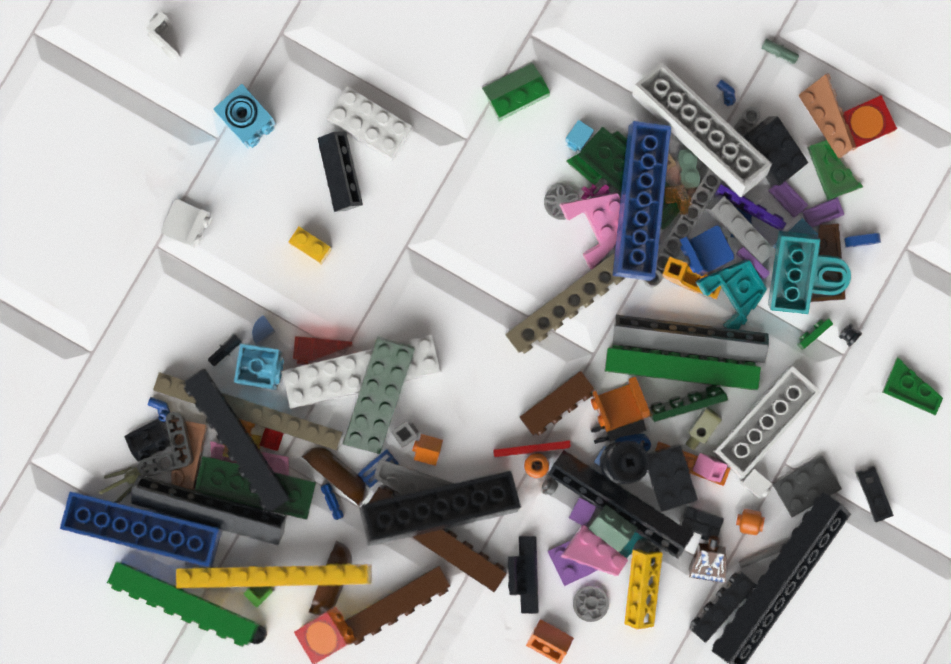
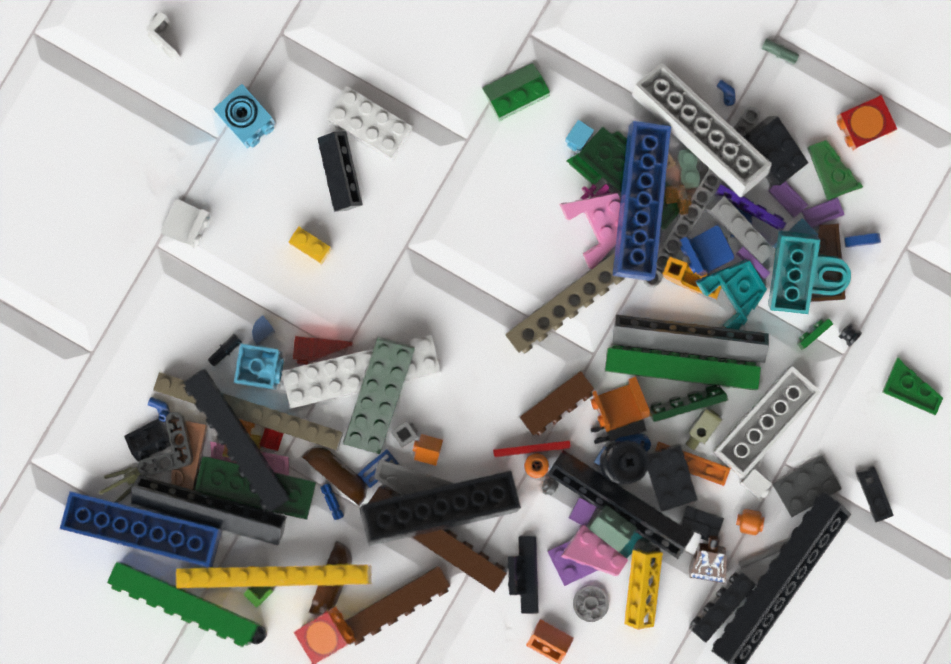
light grey wheel [544,184,579,220] -> none
bright pink panel [693,453,728,482] -> none
nougat wing [798,73,856,158] -> none

